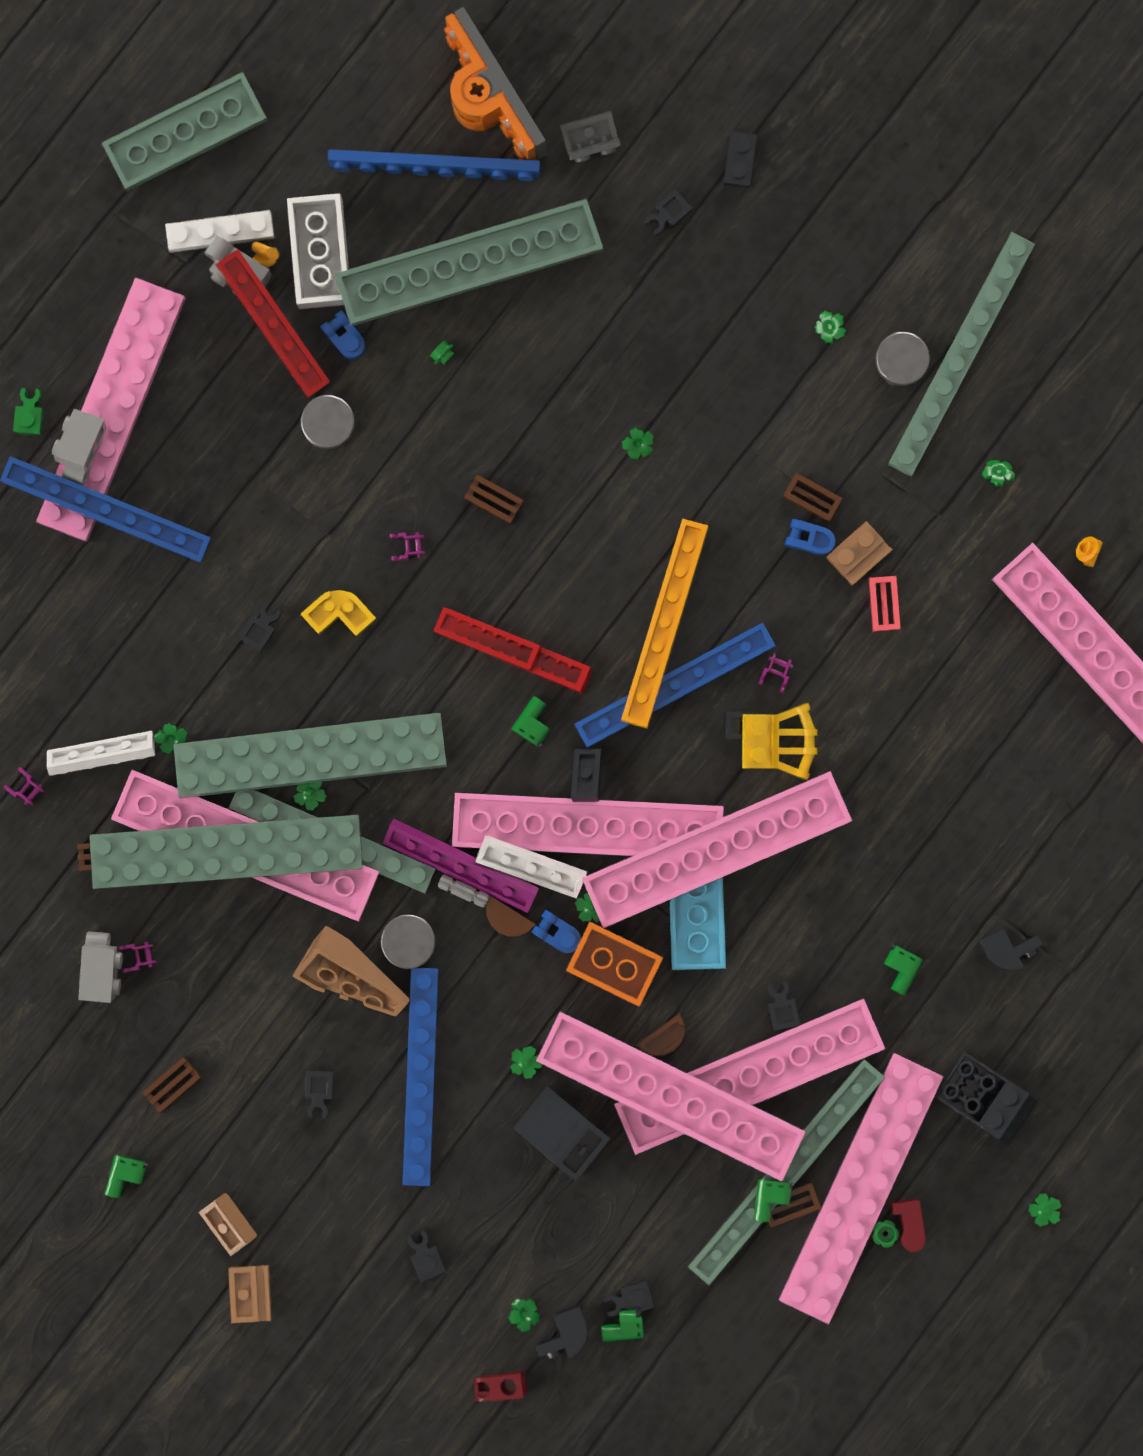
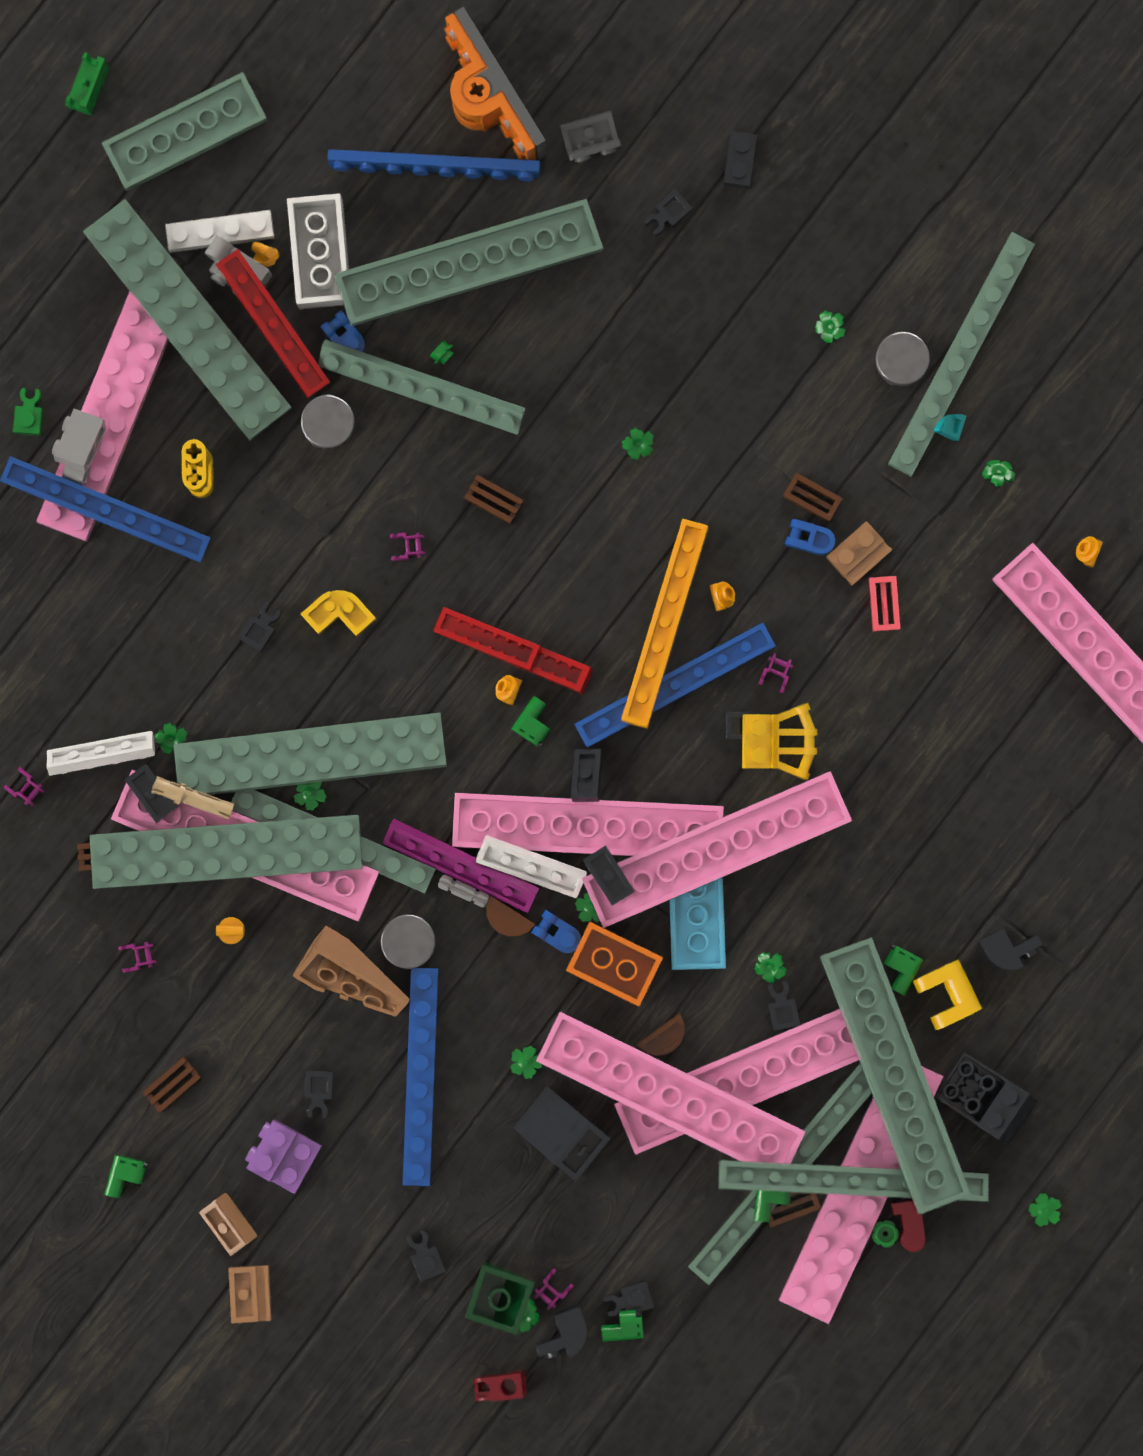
light grey hinge [78,931,123,1003] -> none
none -> green hinge [65,53,109,115]
none -> sand green plate [83,199,291,441]
none -> black plate [124,764,179,823]
none -> tan pin [152,776,234,819]
none -> yellow connector [182,439,213,498]
none -> light orange plate [216,917,245,944]
none -> medium lavender plate [245,1119,322,1194]
none -> sand green plate [318,340,526,435]
none -> dark green slope [465,1261,535,1335]
none -> light orange plate [496,675,522,706]
none -> magenta piece [534,1268,574,1310]
none -> black plate [583,845,635,906]
none -> light orange plate [710,581,735,612]
none -> sand green plate [719,1160,988,1202]
none -> green plant [754,952,787,983]
none -> sand green plate [820,937,971,1214]
none -> yellow connector [913,959,982,1030]
none -> teal tile [933,414,967,441]

